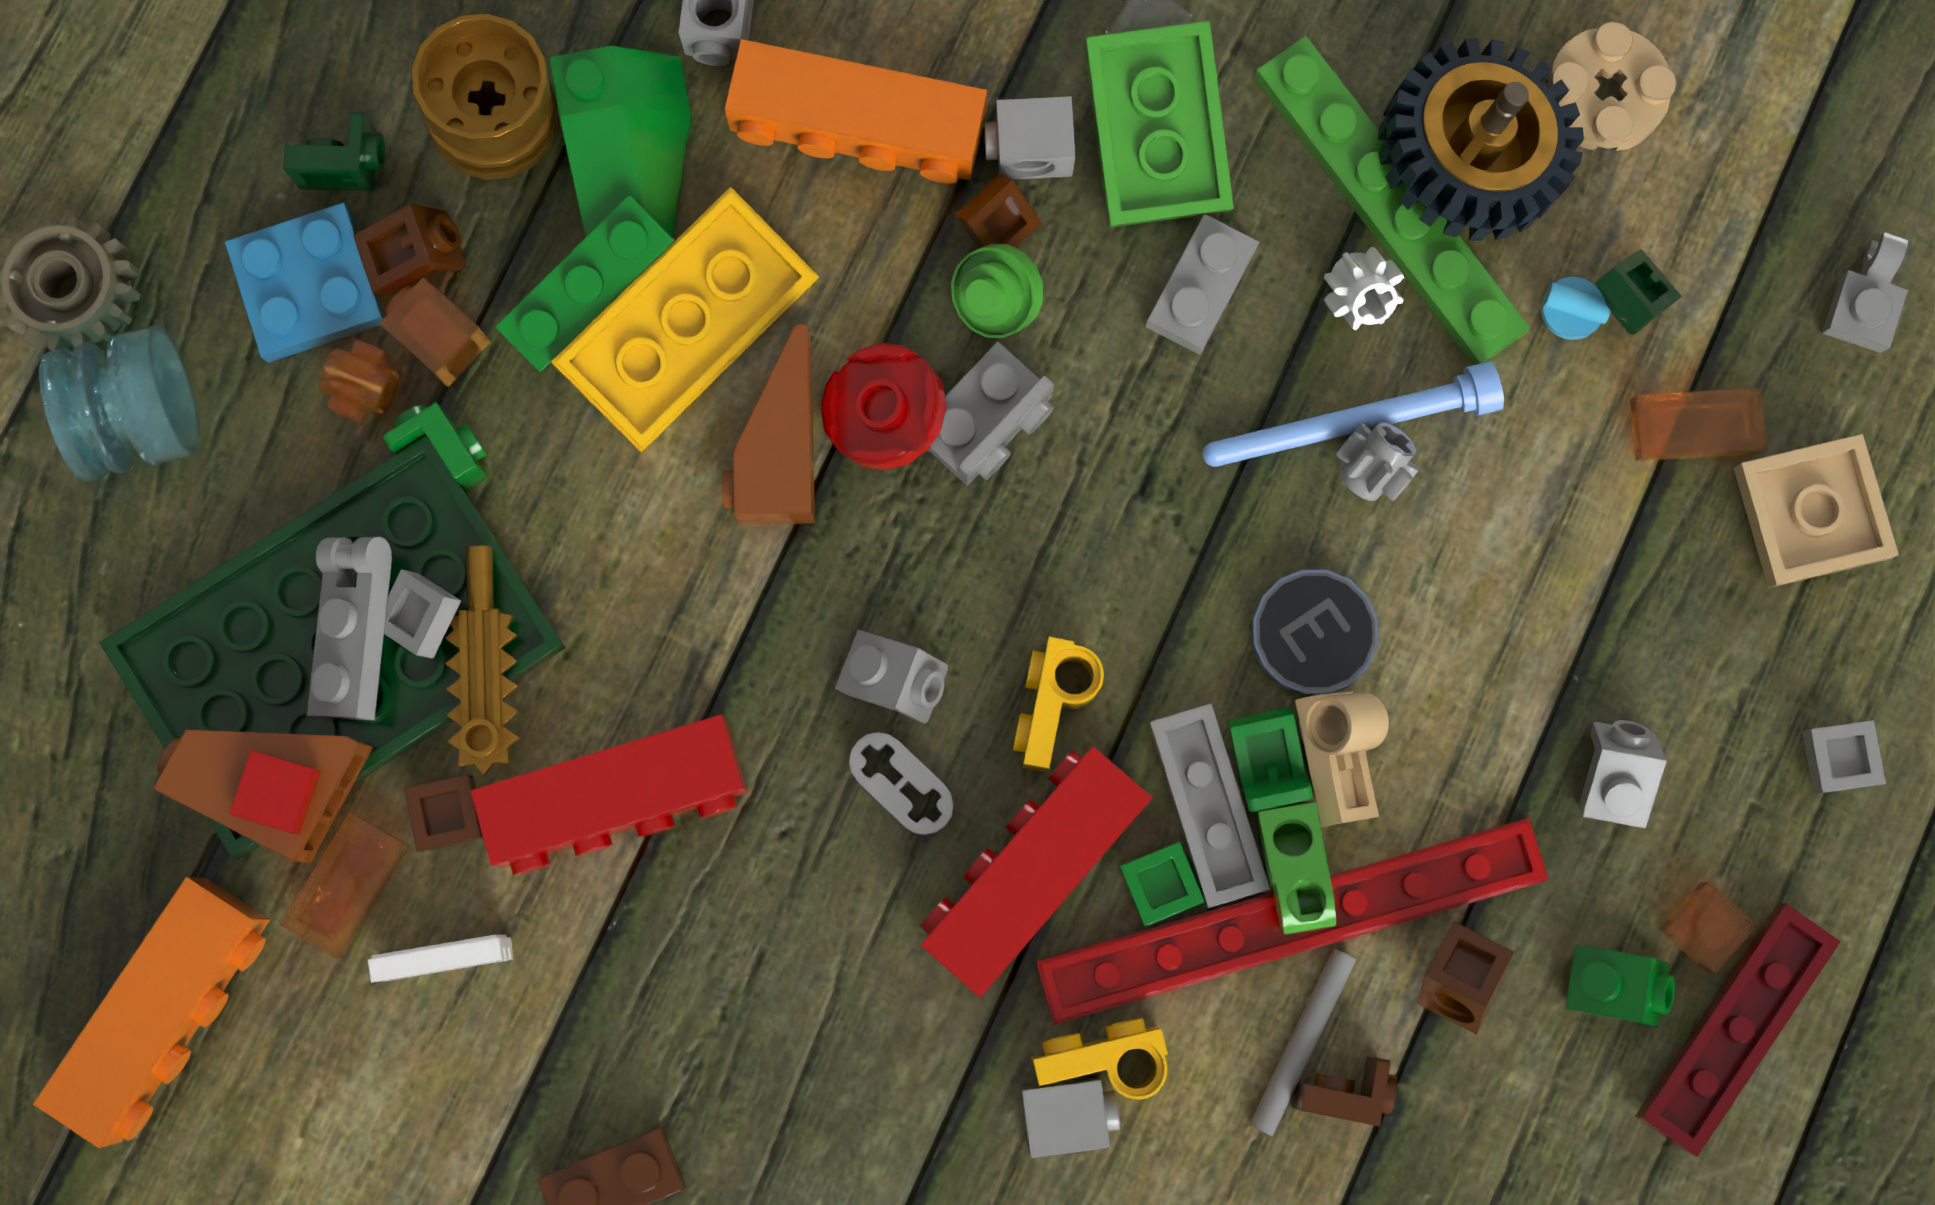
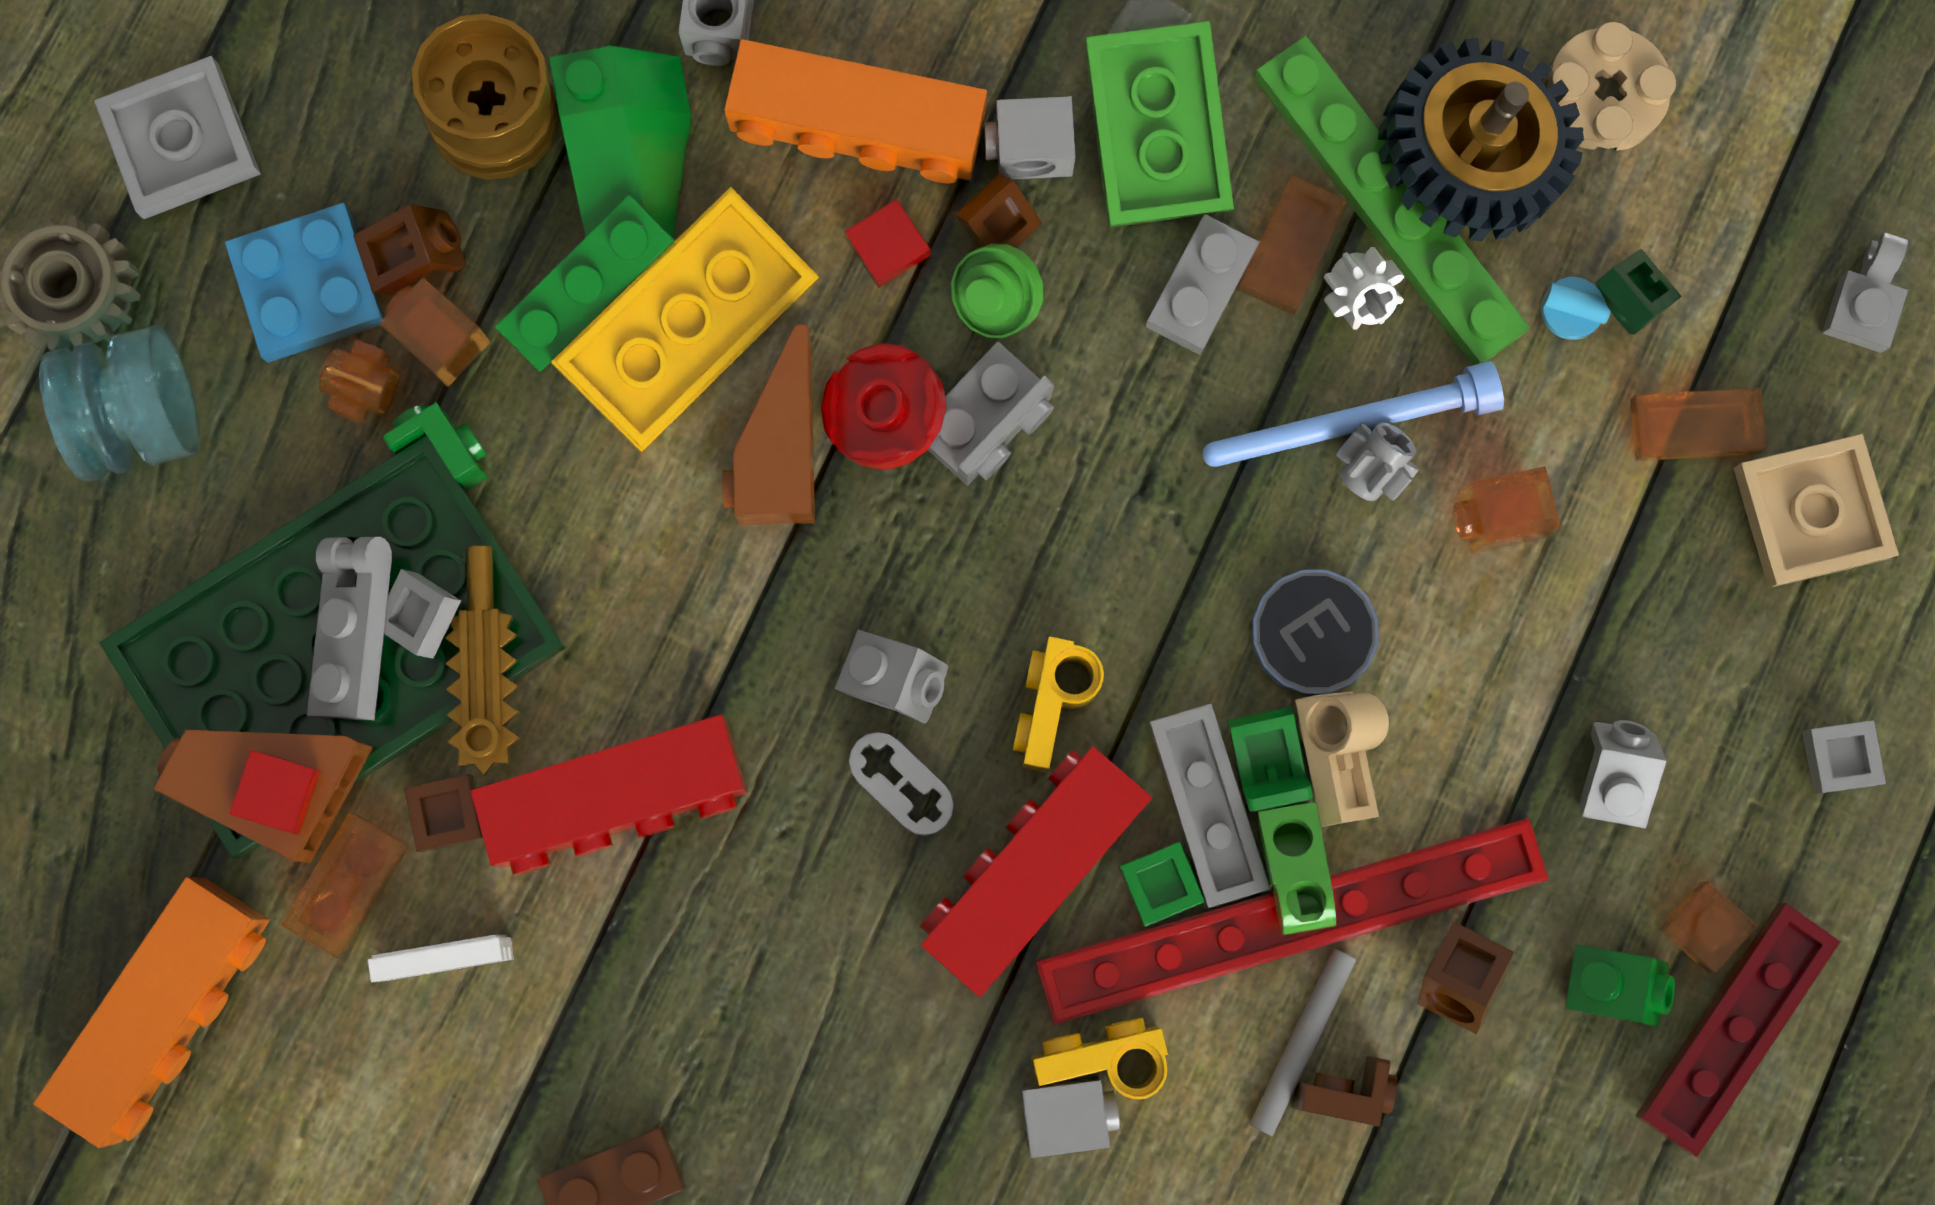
dark green bracket [283,112,385,191] -> none
none -> light grey plate [94,55,261,219]
none -> red tile [844,199,931,288]
none -> clear orange tile [1238,175,1348,315]
none -> clear orange brick [1453,466,1561,554]

